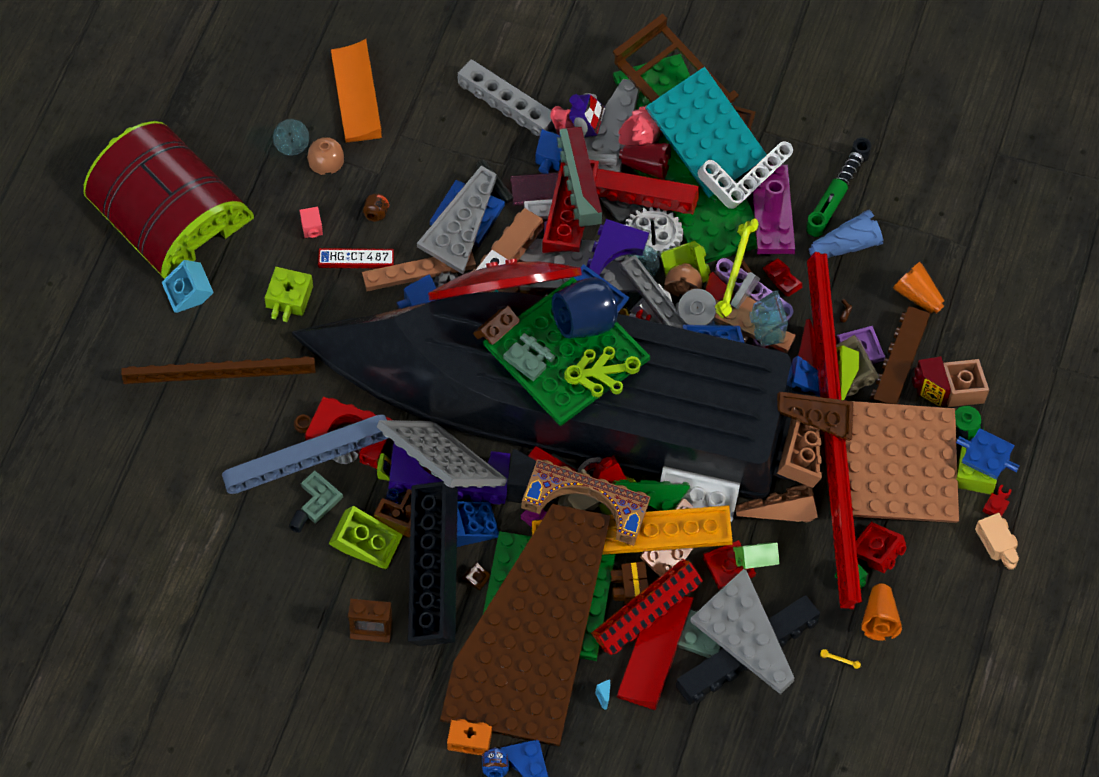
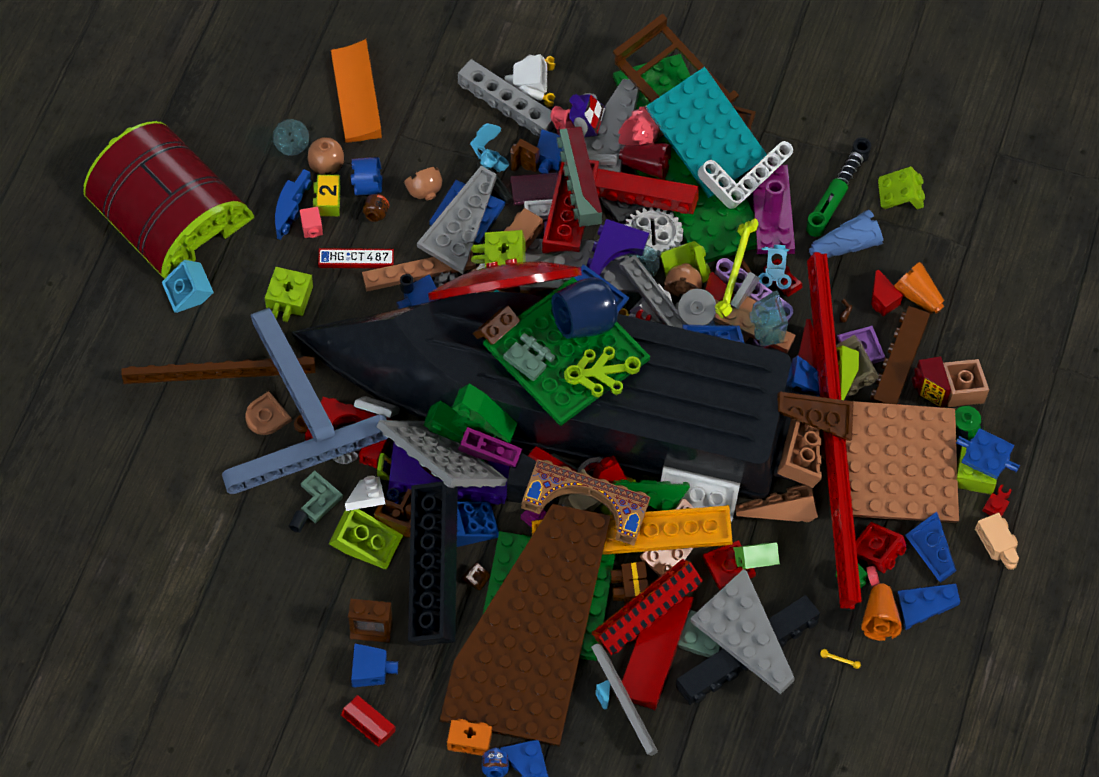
none -> nougat tile [245,391,292,435]
none -> sand blue beam [251,308,335,443]
none -> blue slope [275,169,312,240]
none -> brick [313,175,341,216]
none -> red piece [341,695,396,747]
none -> white wing [345,476,385,511]
none -> blue brick [351,157,382,195]
none -> blue torso [351,644,398,687]
none -> light grey tile [354,396,400,418]
none -> black hinge [400,274,414,294]
none -> nougat cylinder [404,167,442,201]
none -> green wedge [423,384,517,443]
none -> magenta slope [458,427,522,467]
none -> medium azure piece [470,123,509,172]
none -> lime hinge [471,230,526,268]
none -> white torso [505,54,555,107]
none -> reddish brown bracket [510,139,540,173]
none -> light grey tile [591,644,658,756]
none -> medium azure piece [759,245,792,289]
none -> coral tile [867,566,879,586]
none -> red slope [871,269,903,316]
none -> lime bracket [878,167,925,209]
none -> blue wing [897,584,960,630]
none -> blue wing [905,512,956,583]

